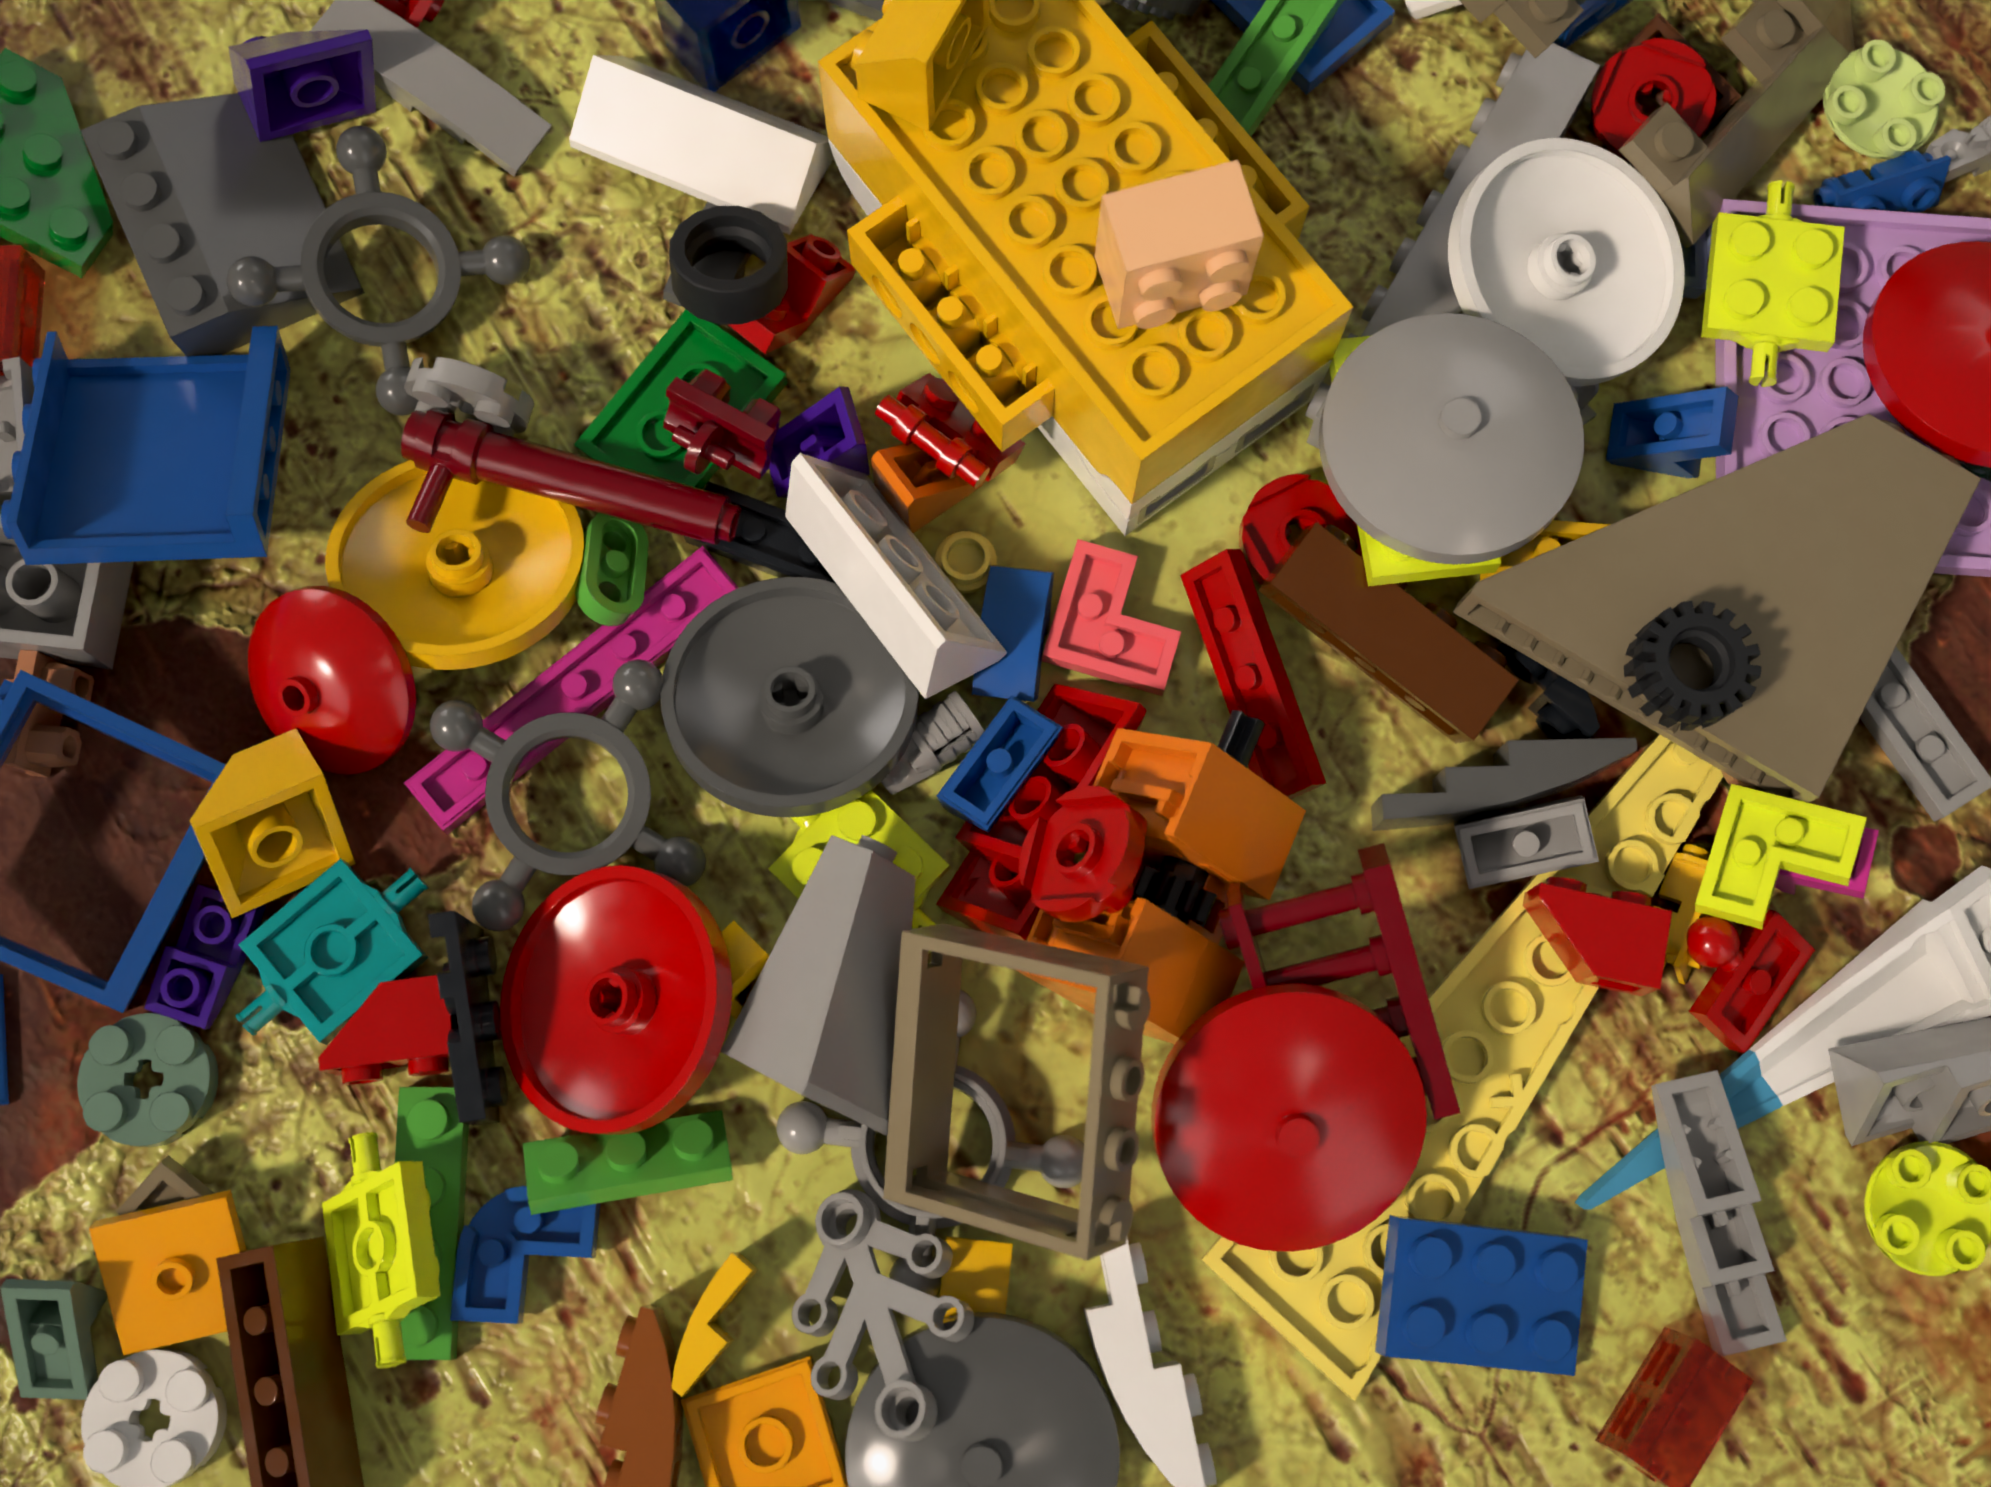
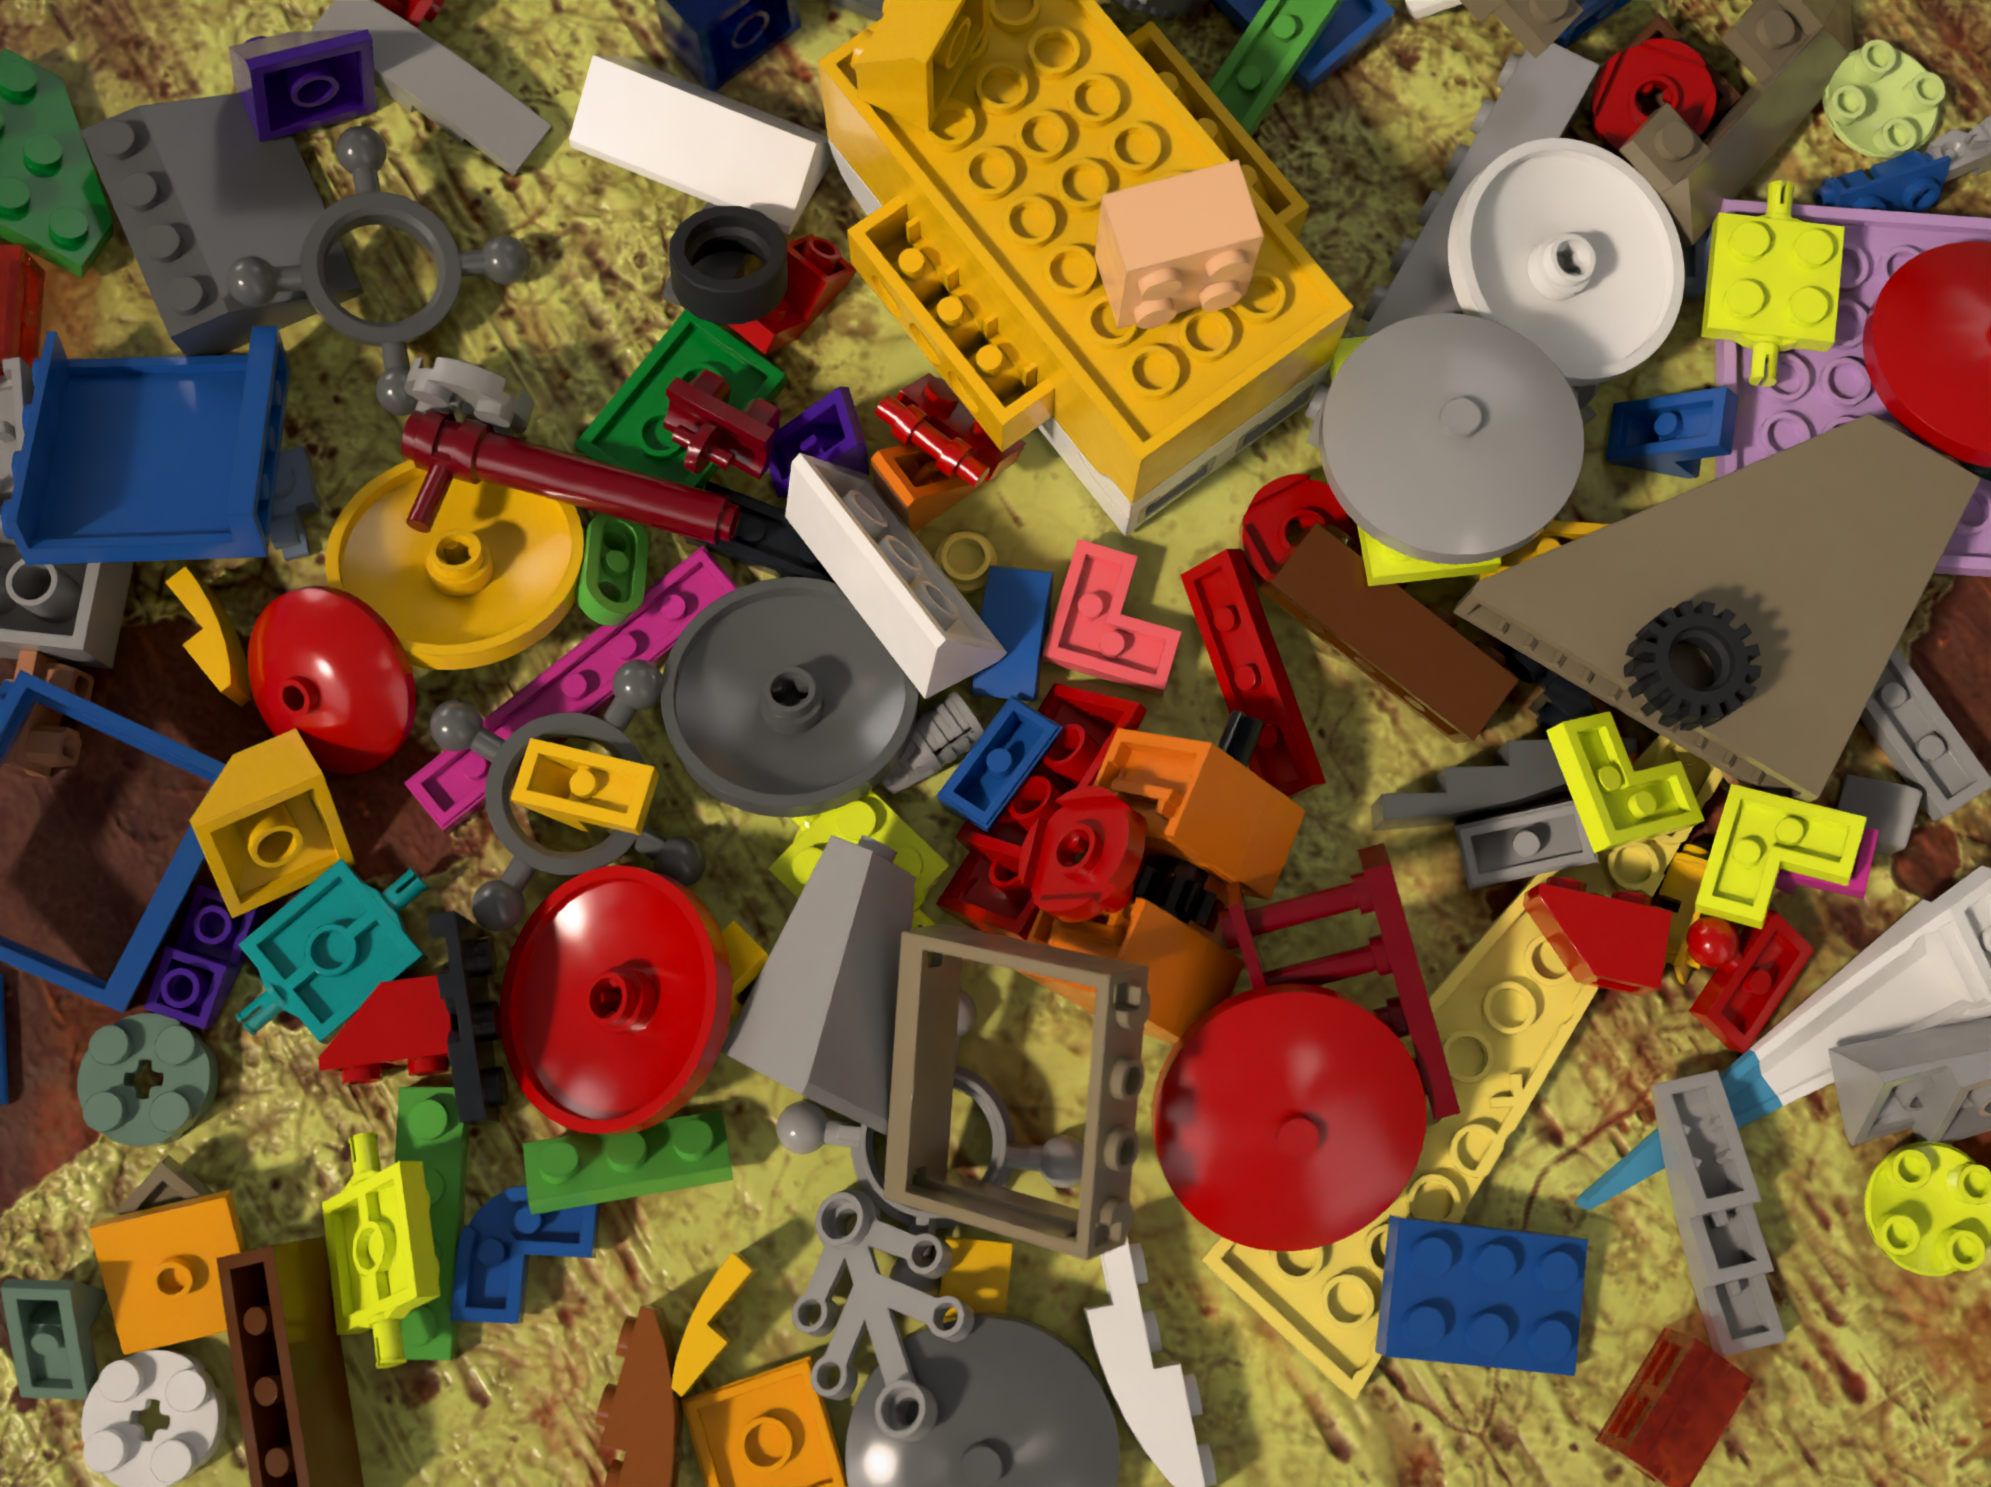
none -> yellow slope [165,566,251,707]
none -> sand blue plate [270,446,321,561]
none -> yellow slope [511,738,660,836]
none -> neon yellow plate [1546,711,1705,853]
none -> light grey slope [1834,774,1922,856]

